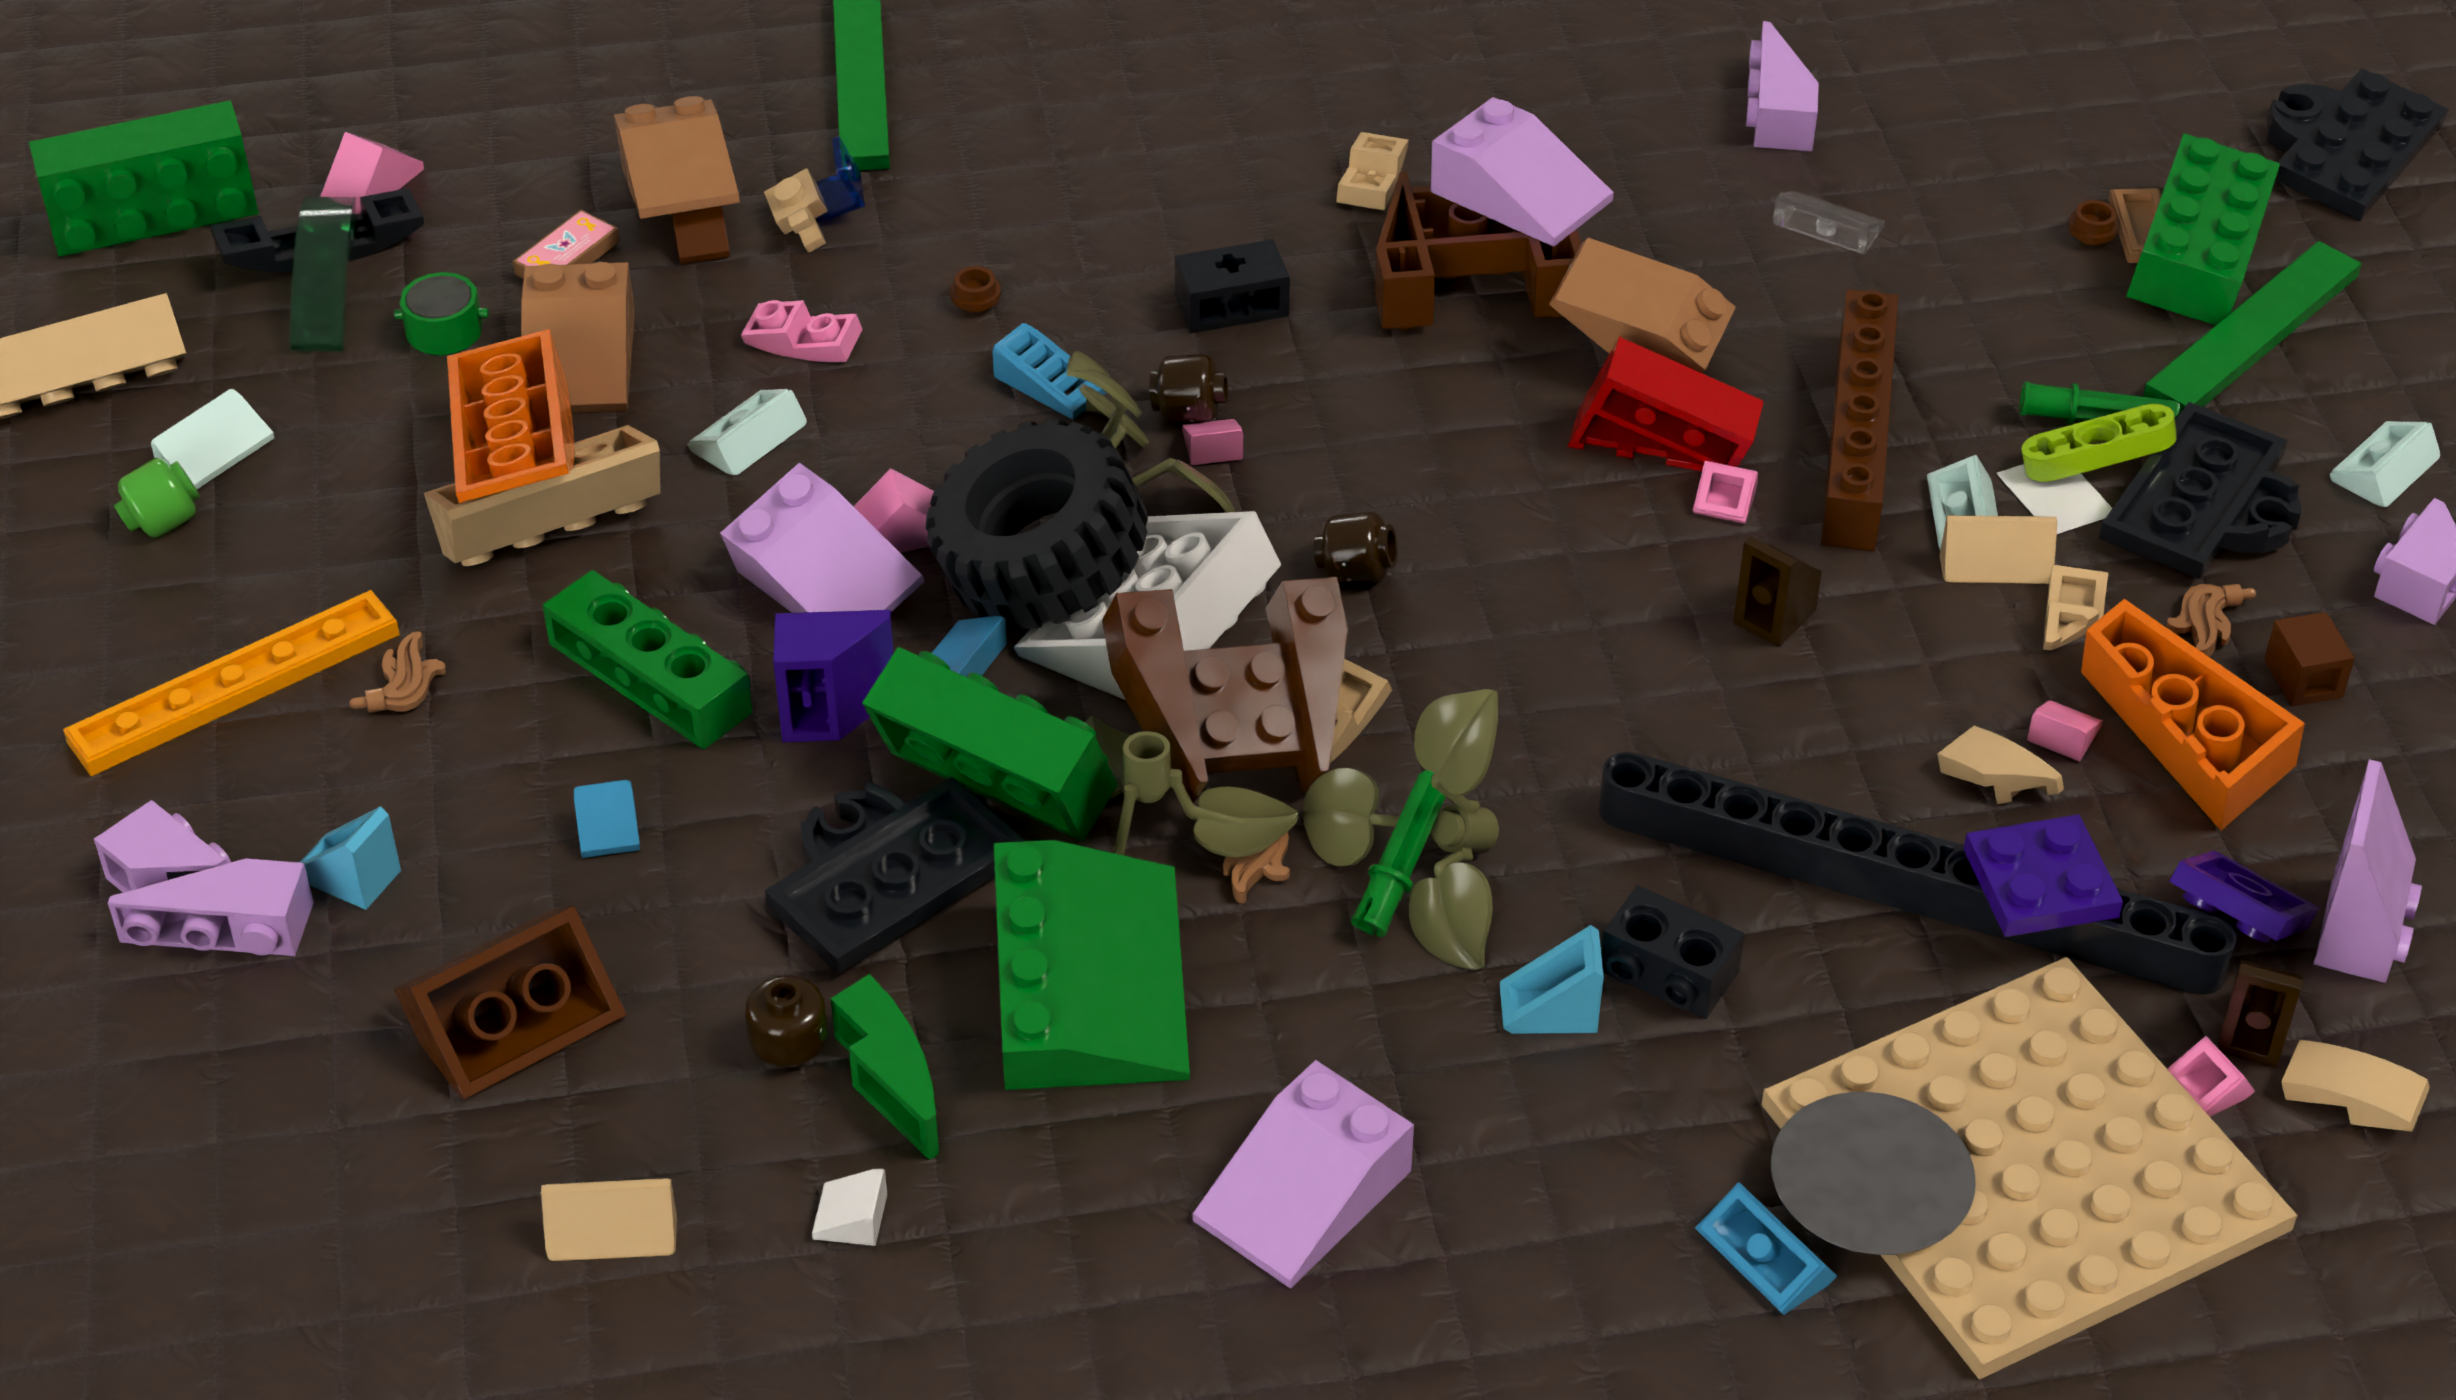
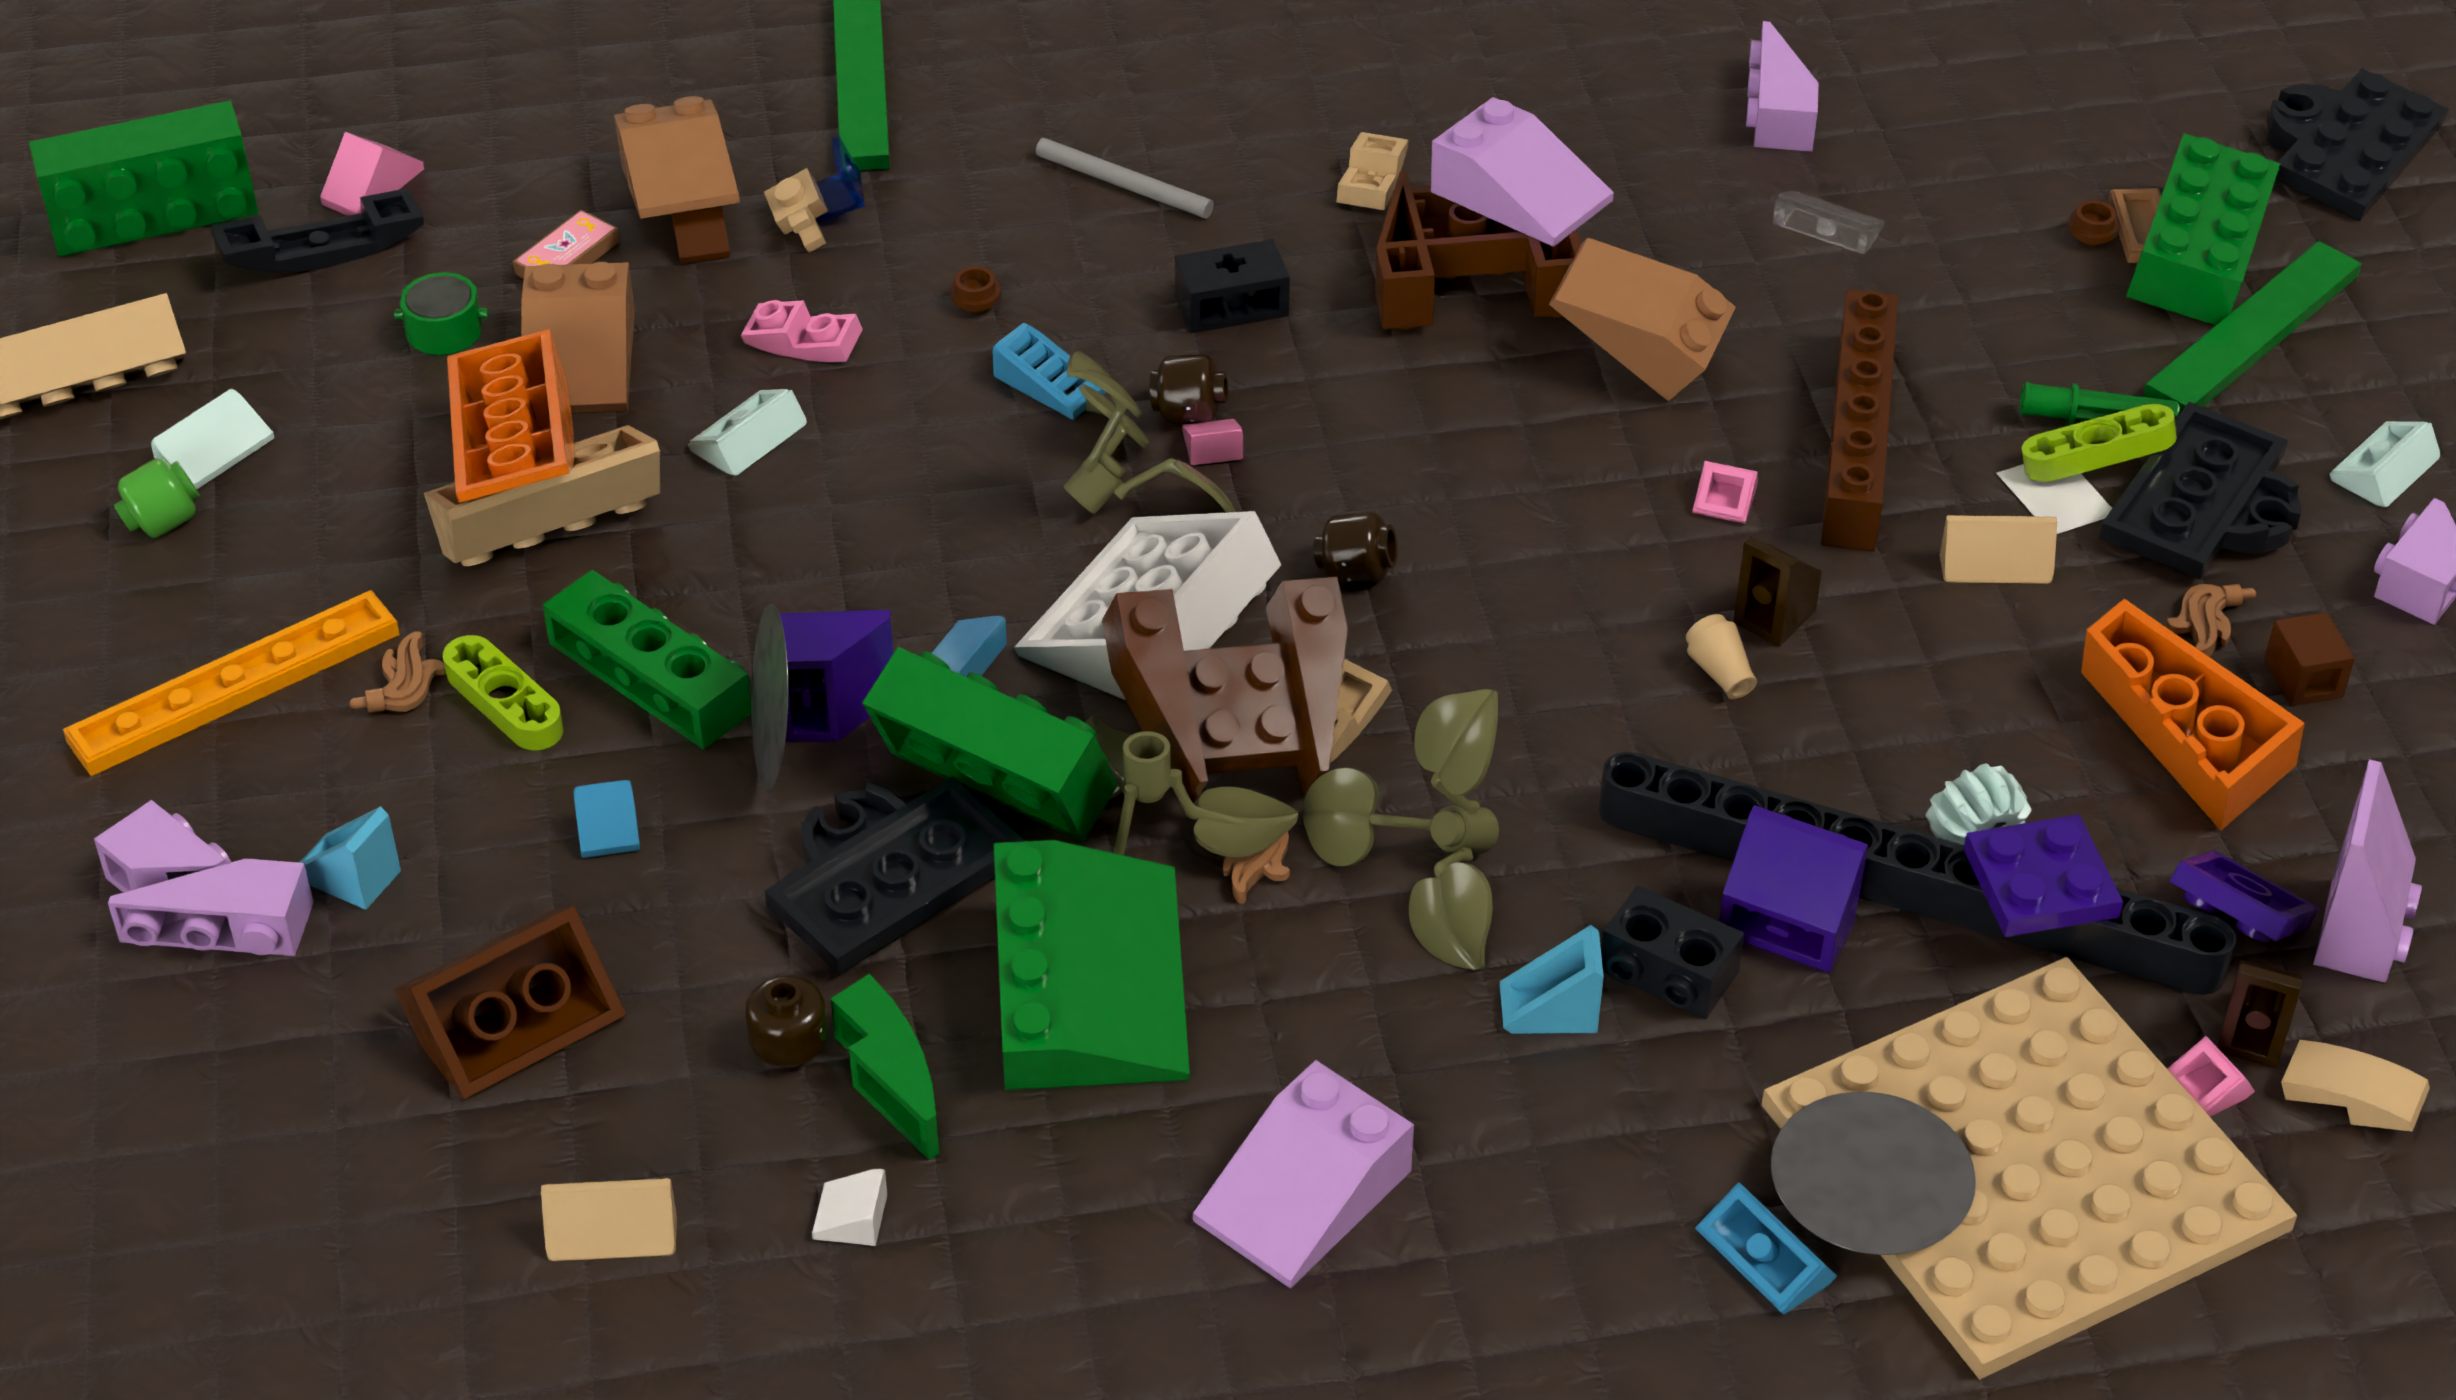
clear green slope [290,196,356,351] -> none
lavender slope [720,463,925,613] -> none
bright pink slope [853,468,934,553] -> none
black tyre [925,419,1148,629] -> none
green axle [1351,770,1446,937] -> none
red wedge [1567,337,1764,471] -> none
light aqua slope [1927,455,1998,549] -> none
tan slope [1937,726,2064,805] -> none
bright pink slope [2027,700,2103,762] -> none
tan slope [2043,565,2108,651] -> none
none -> lime beam [443,635,564,751]
none -> flat silver sticker [751,604,788,790]
none -> light grey bar [1036,137,1214,219]
none -> tan cone [1686,614,1757,699]
none -> dark purple slope [1719,805,1868,973]
none -> light aqua gear [1925,763,2032,845]

